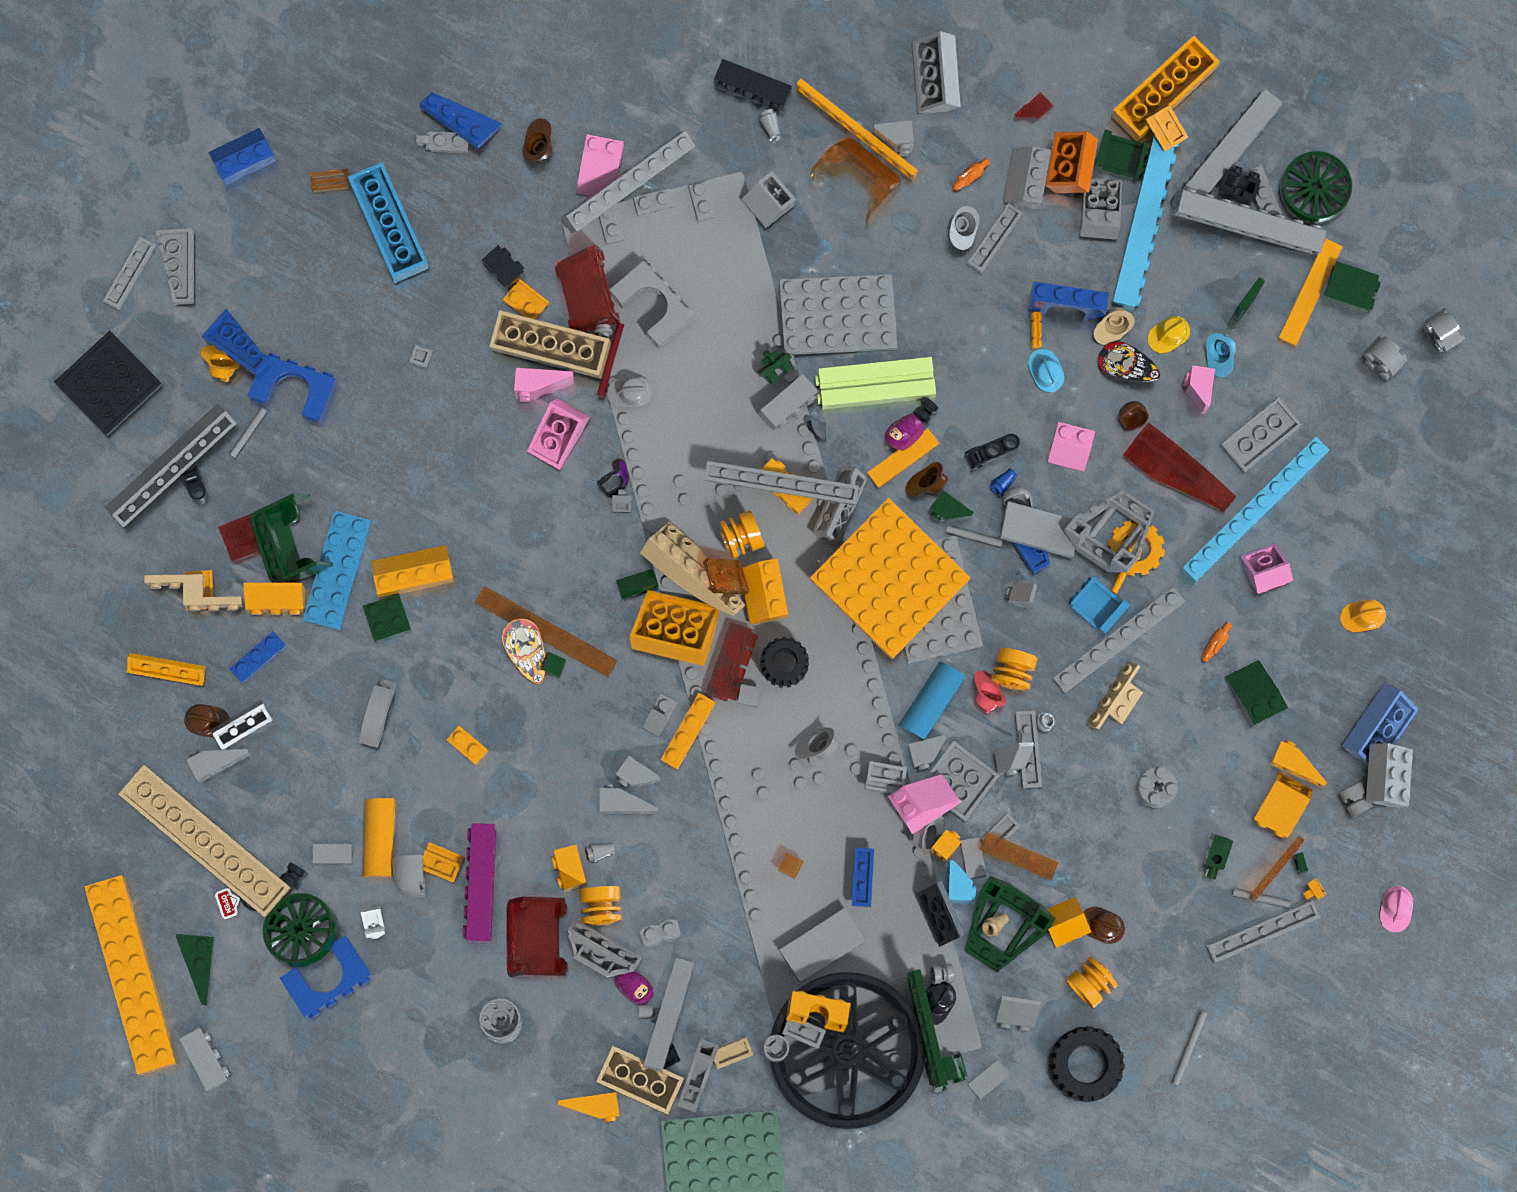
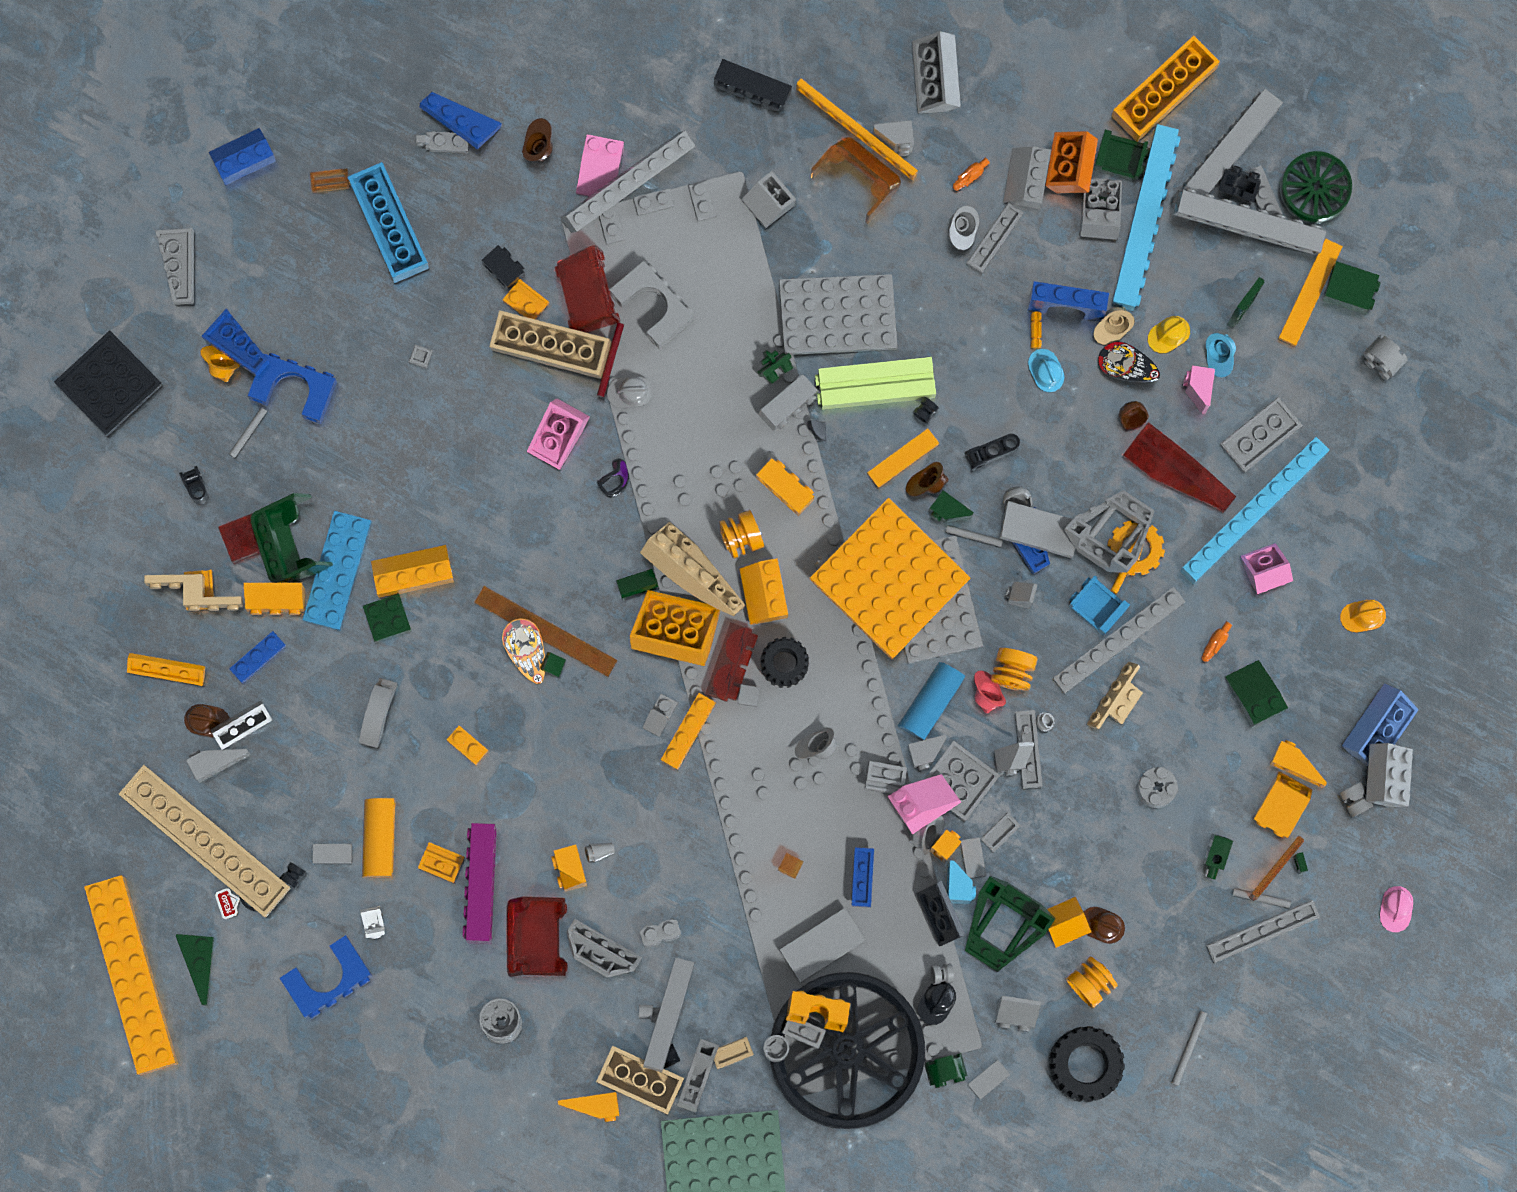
light grey tile [102,236,157,311] -> none
light grey brick [104,404,237,528] -> none
light grey brick [179,1028,230,1092] -> none
dark green piece [263,893,337,968] -> none
light grey brick [392,854,426,898] -> none
bright pink slope [514,368,574,402] -> none
light orange wheel [579,886,622,925] -> none
light grey plate [594,324,613,338] -> none
light grey slope [599,785,658,814] -> none
light grey tile [612,489,632,512] -> none
magenta piece [614,970,653,1005] -> none
light grey slope [615,755,661,787] -> none
clear orange tile [703,558,749,595] -> none
light grey plate [704,461,859,506] -> none
light grey cone [759,108,780,138] -> none
light grey fence [812,466,868,545] -> none
magenta piece [885,413,924,451] -> none
dark green ladder [907,969,948,1092] -> none
clear orange tile [979,833,1059,880] -> none
tan cone [982,913,1009,937] -> none
blue cone [989,468,1017,496] -> none
clear red slope [1014,92,1054,119] -> none
bright pink slope [1047,422,1095,472] -> none
light orange plate [1145,105,1188,152] -> none
light orange tile [1303,878,1327,900] -> none
light grey brick [1423,308,1465,353] -> none

